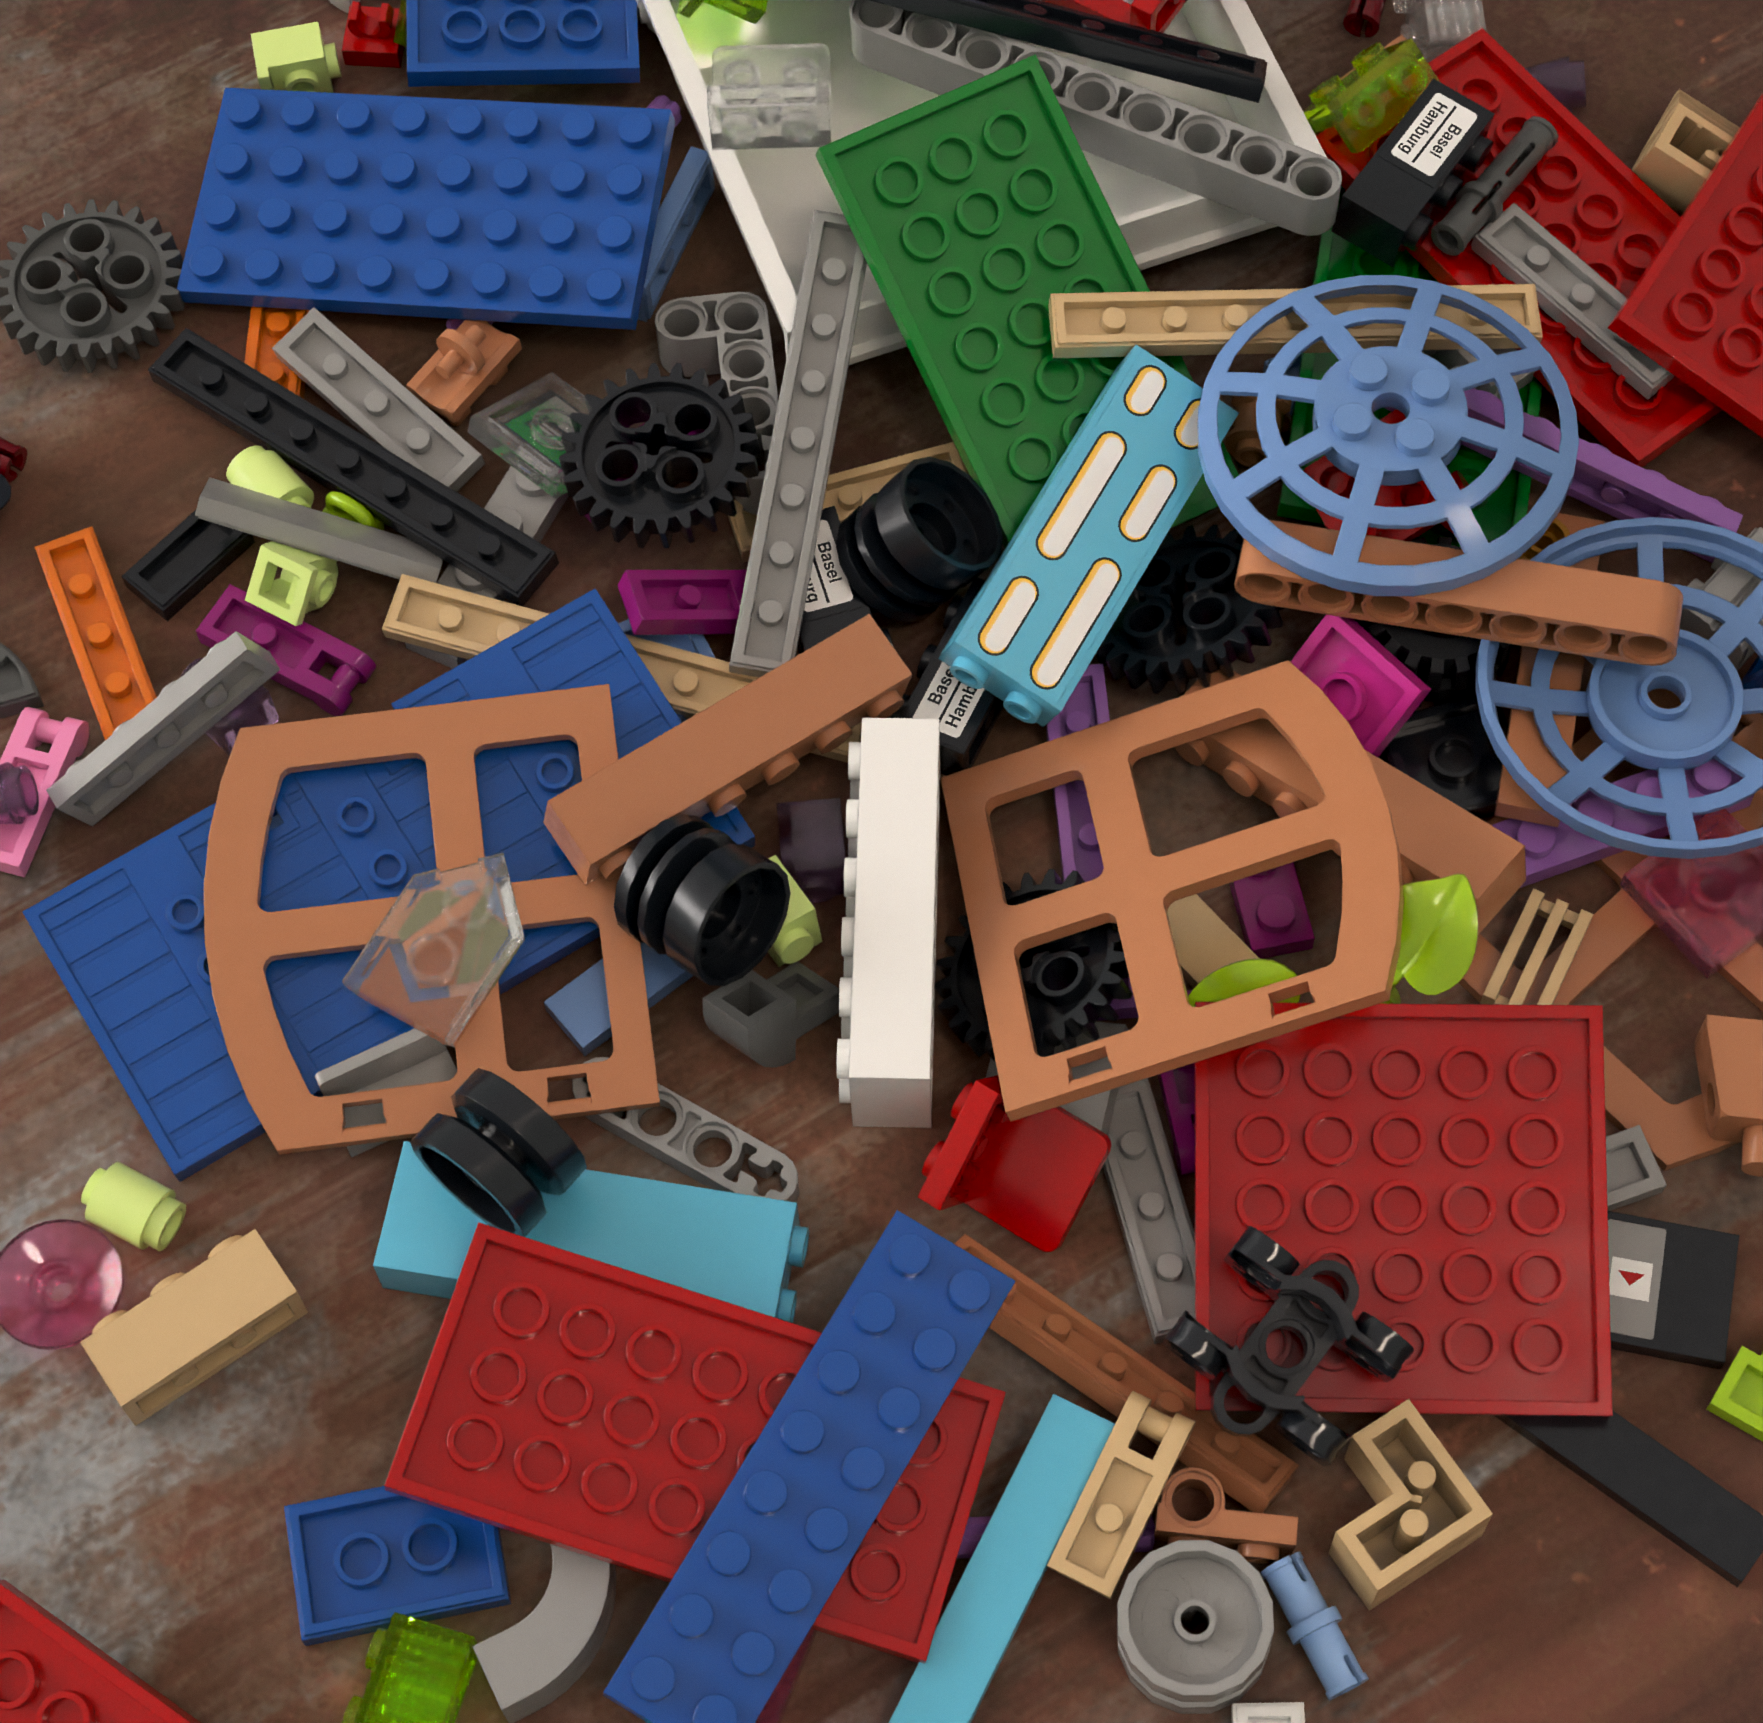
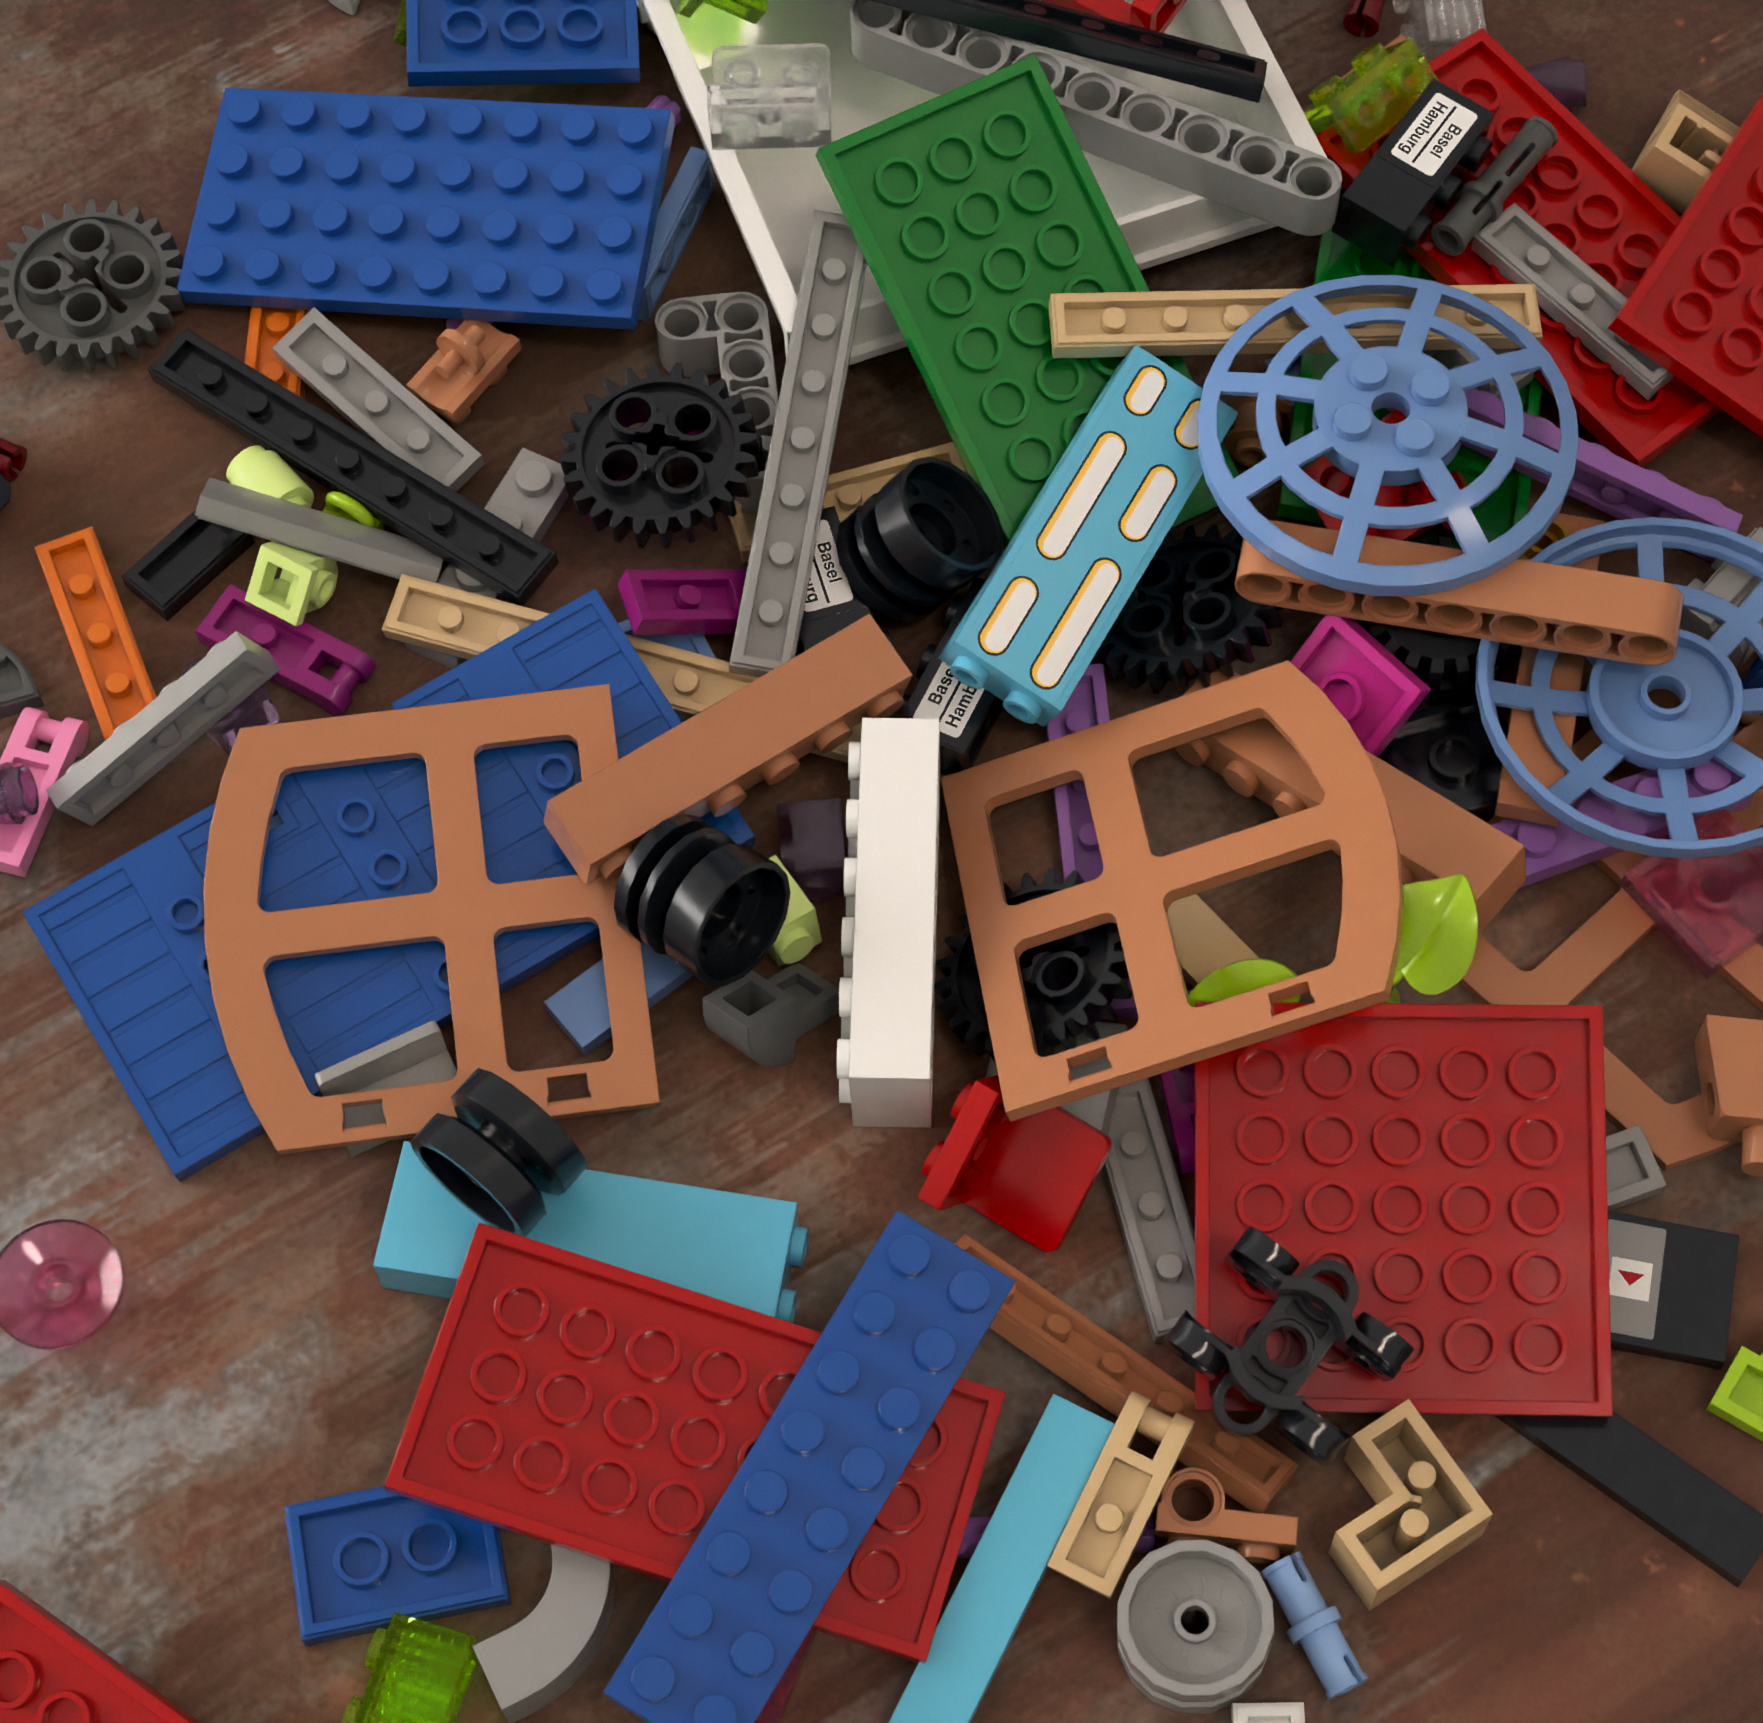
tan brick [80,1229,308,1426] -> none
yellowish green brick [81,1162,186,1251] -> none
yellowish green brick [251,22,342,93] -> none
red tile [341,1,407,68] -> none
clear tile [342,852,525,1047] -> none
clear tile [468,372,589,499] -> none
light grey beam [572,1057,799,1202] -> none
magenta plate [1229,862,1315,959] -> none
tan tile [1480,888,1594,1005] -> none

